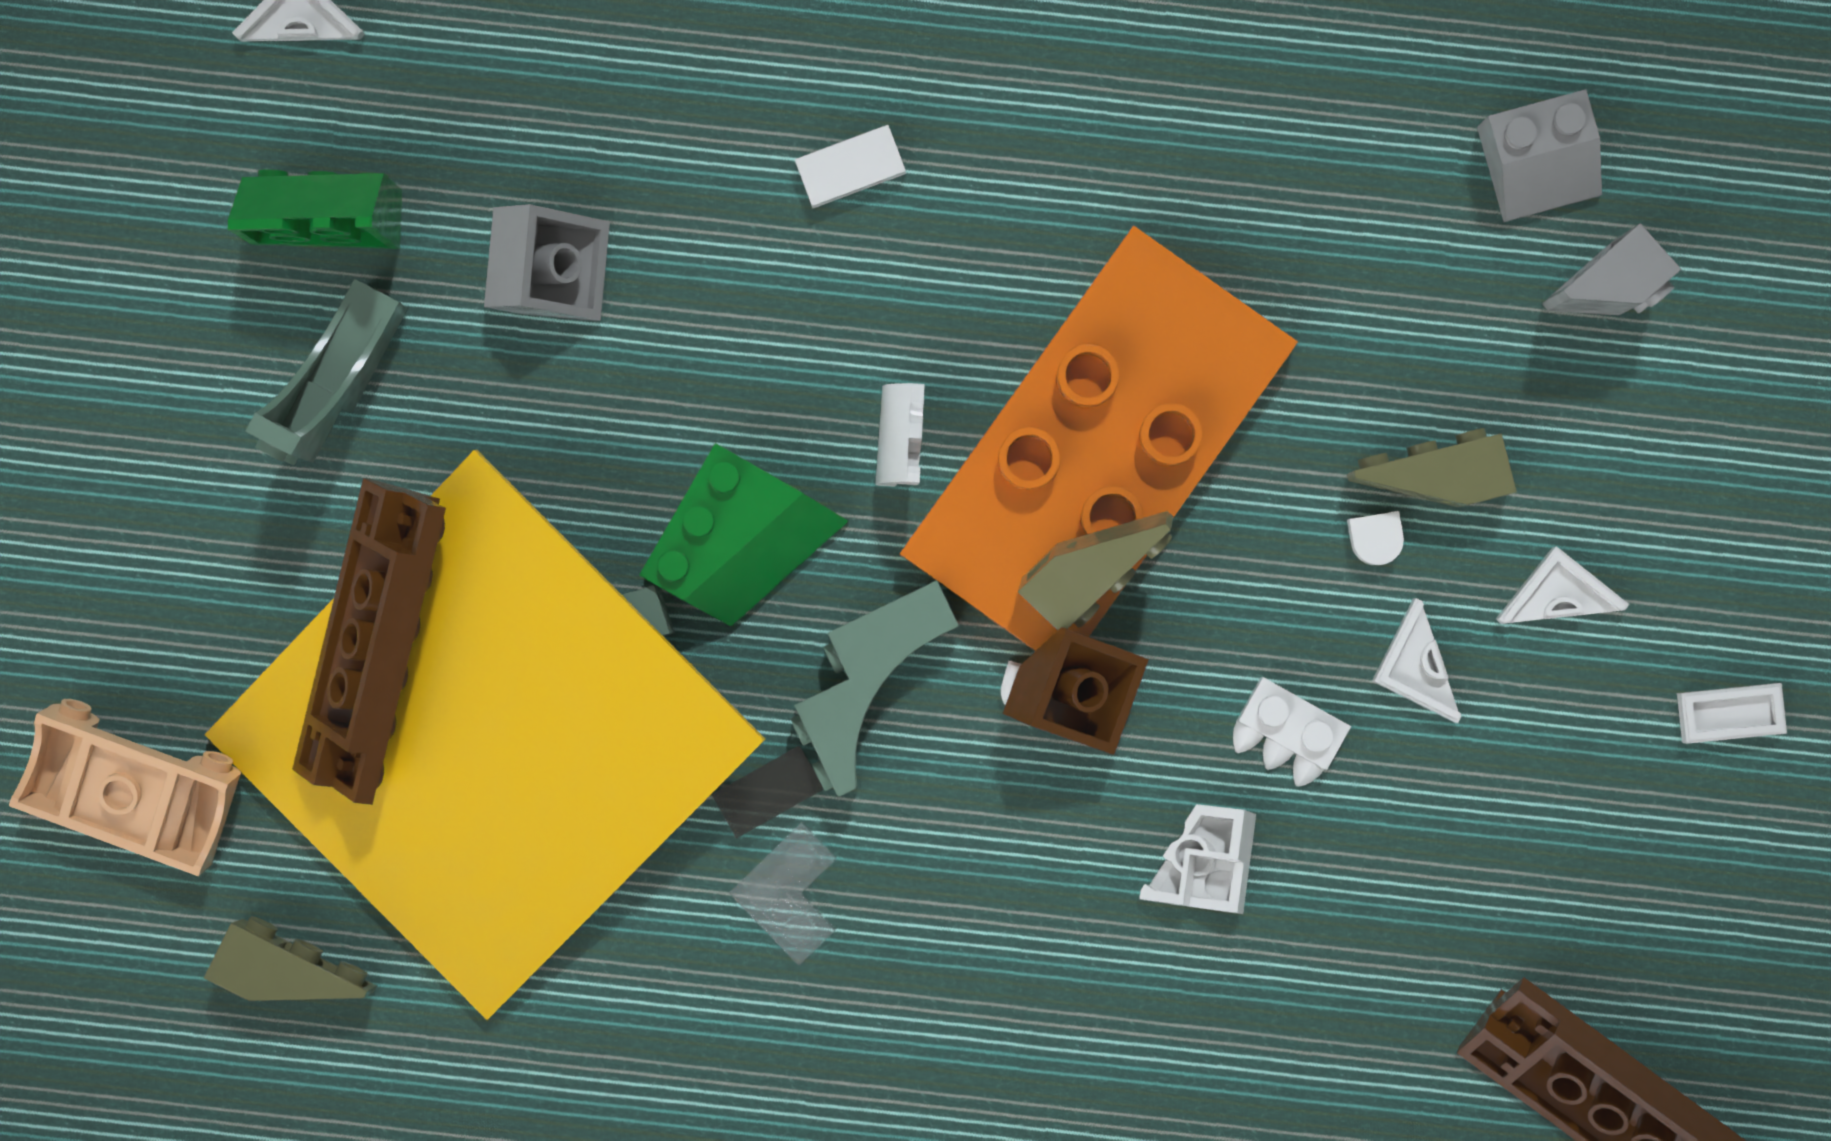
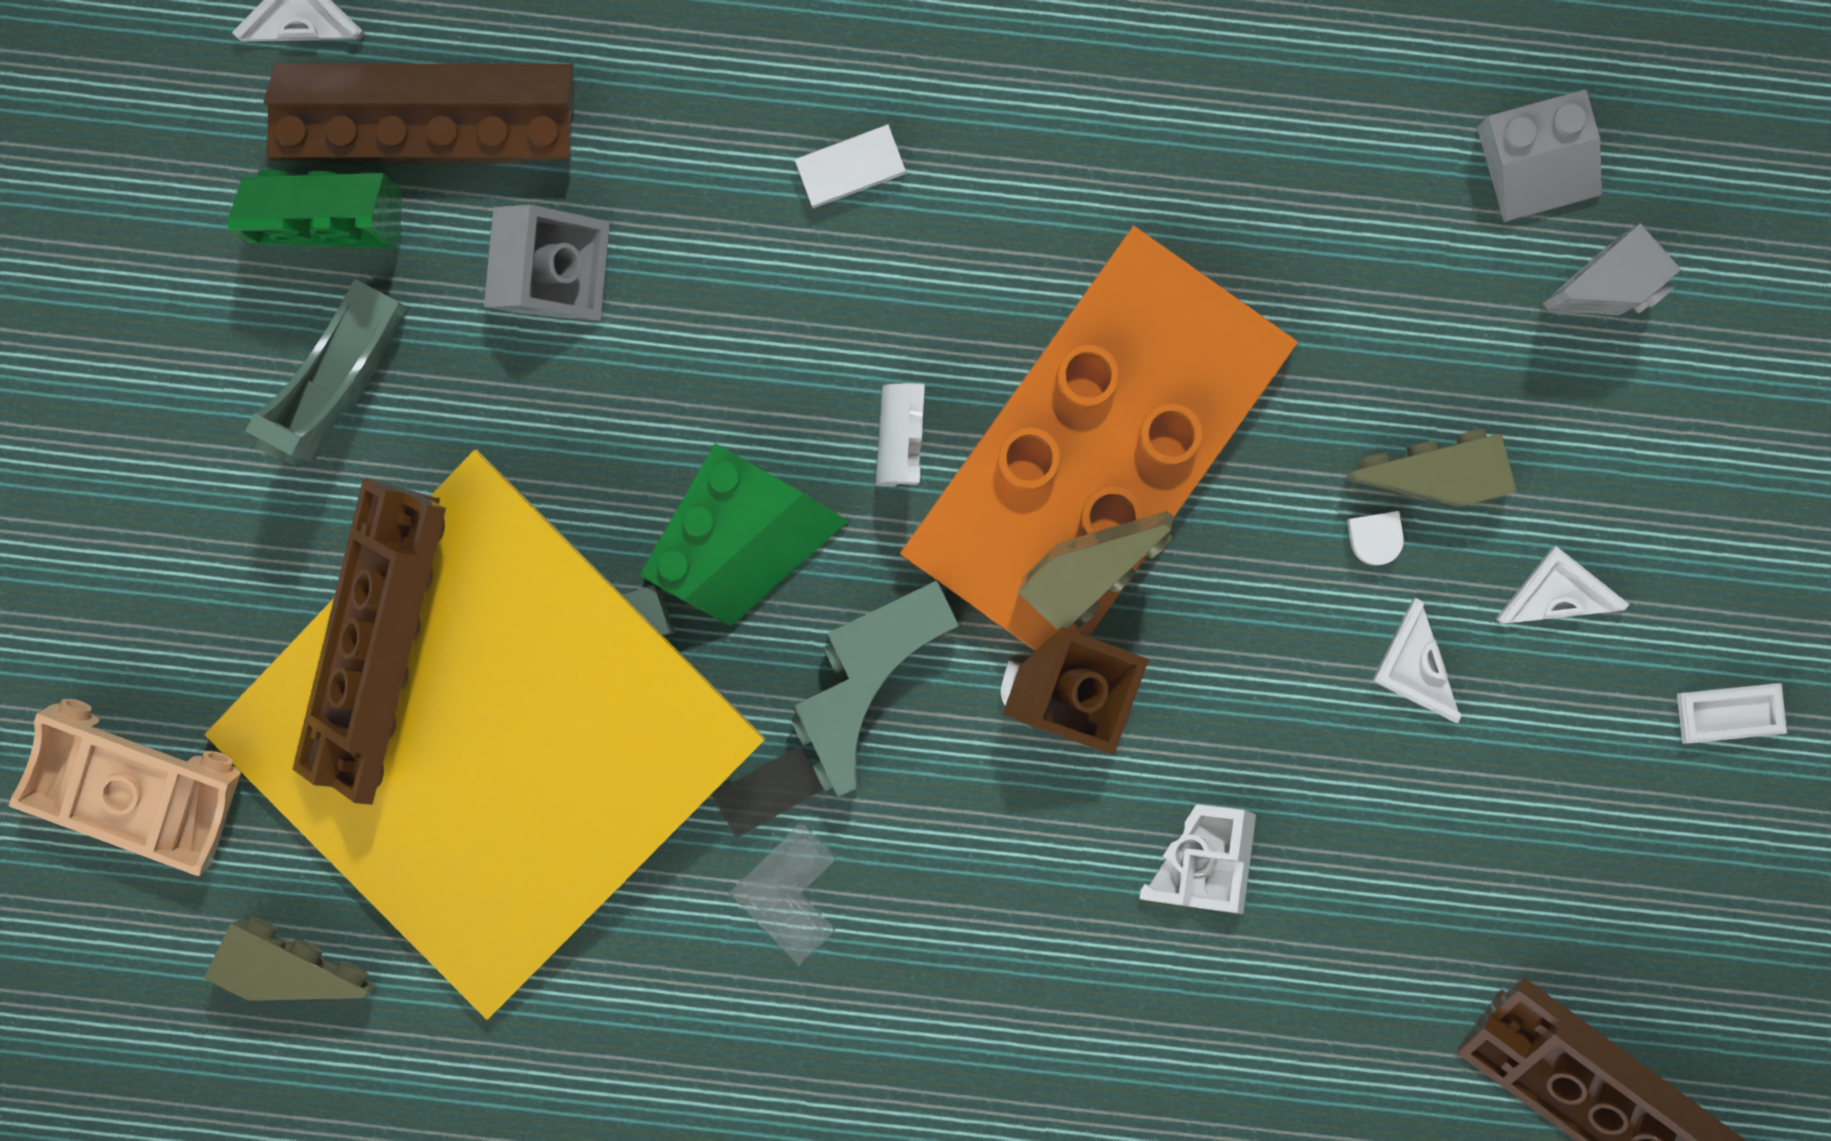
white plate [1233,677,1351,787] -> none
none -> reddish brown slope [263,63,574,164]

